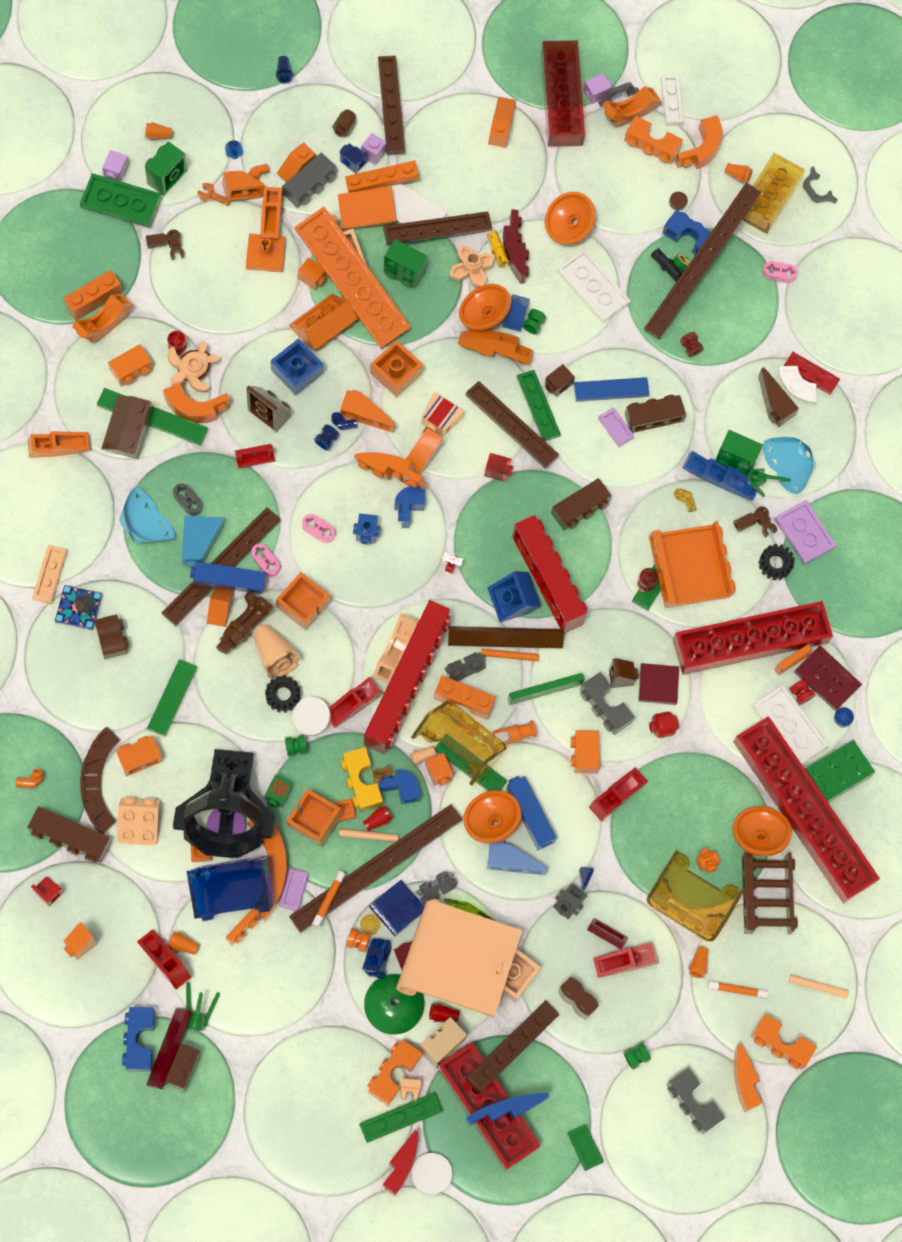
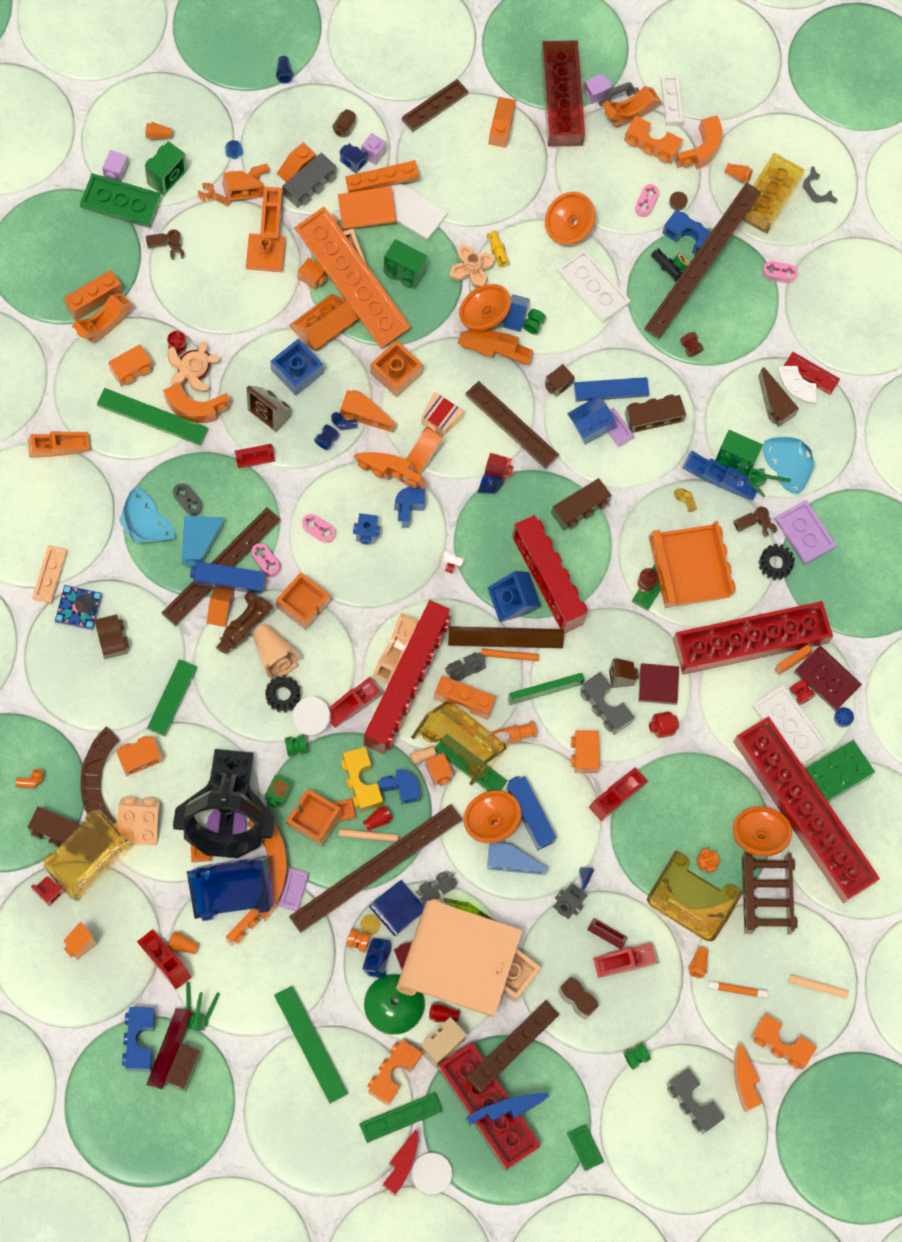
reddish brown slope [101,396,154,459] -> none
orange bar [312,871,346,928] -> none
clear orange bar [372,764,393,783] -> none
reddish brown plate [378,55,405,155] -> none
reddish brown plate [383,211,492,245] -> none
light nougat tile [400,1078,421,1101] -> none
dark red slope [503,209,529,284] -> none
green tile [516,370,561,441] -> none
none -> clear yellow windscreen [43,810,134,901]
none -> green tile [274,986,348,1104]
none -> reddish brown tile [402,79,468,132]
none -> clear blue slope [478,475,504,494]
none -> blue slope [567,395,617,445]
none -> bright pink beam [635,184,659,217]

